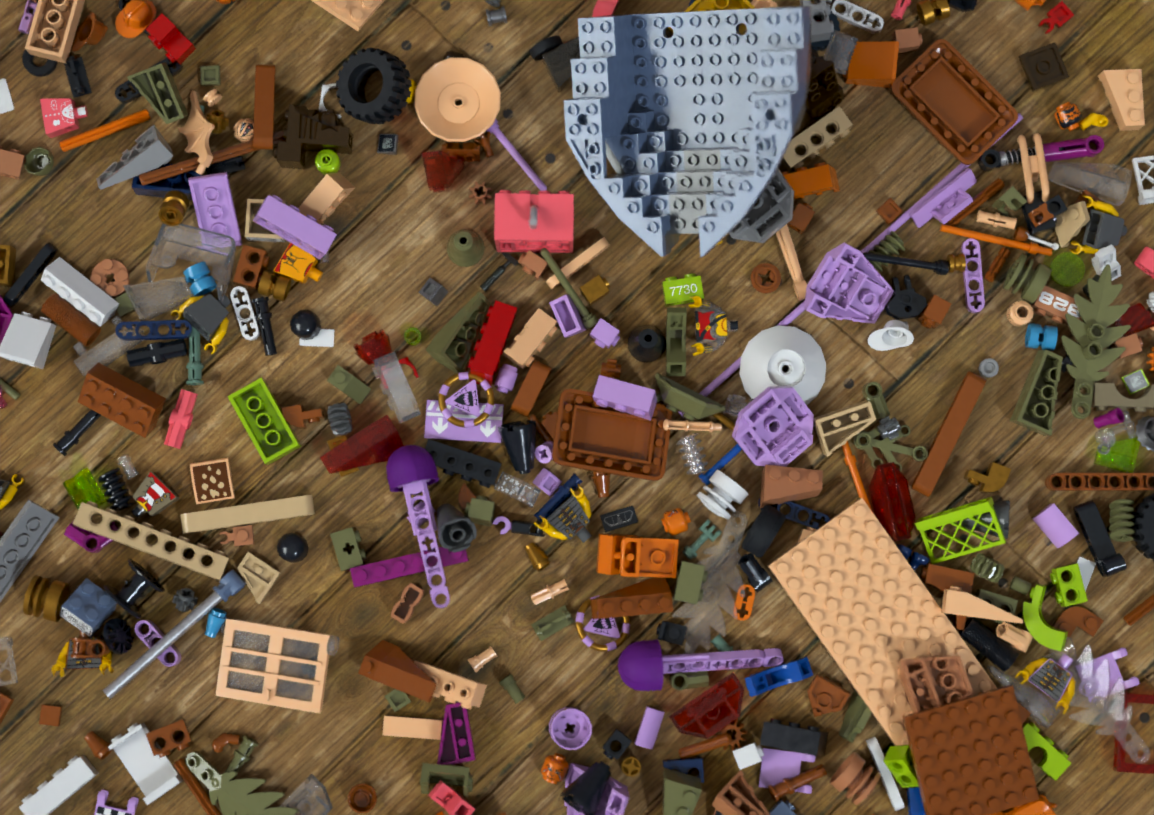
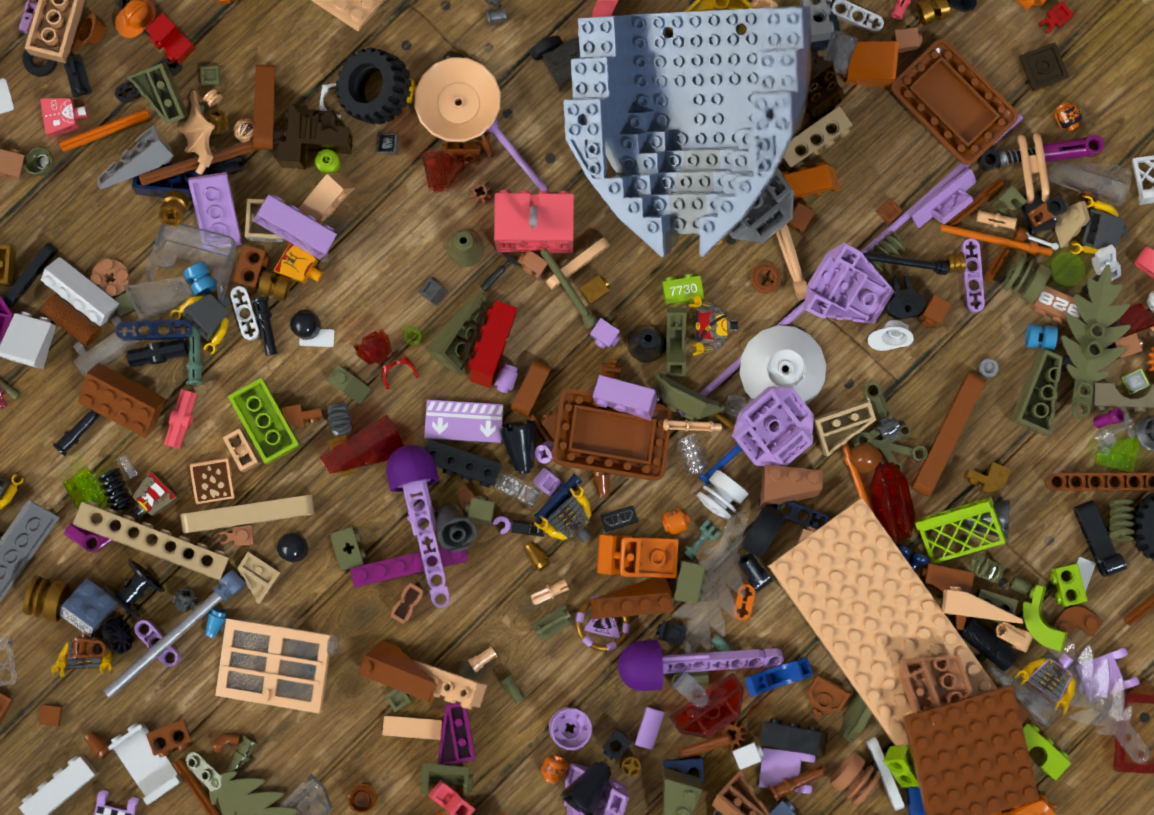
clear wedge [372,351,421,423] -> none
piece [438,372,495,428] -> none
light nougat wedge [504,308,558,369] -> none
lavender brick [549,294,587,338] -> none
light nougat head [1006,300,1034,327] -> none
lavender brick [1032,503,1079,548] -> none
yellow arm [1079,113,1108,131] -> none
light nougat wedge [1098,69,1145,131] -> none
none -> light nougat brick [222,428,261,473]
none -> clear piece [672,671,709,707]
none -> dark orange hair [850,443,881,473]

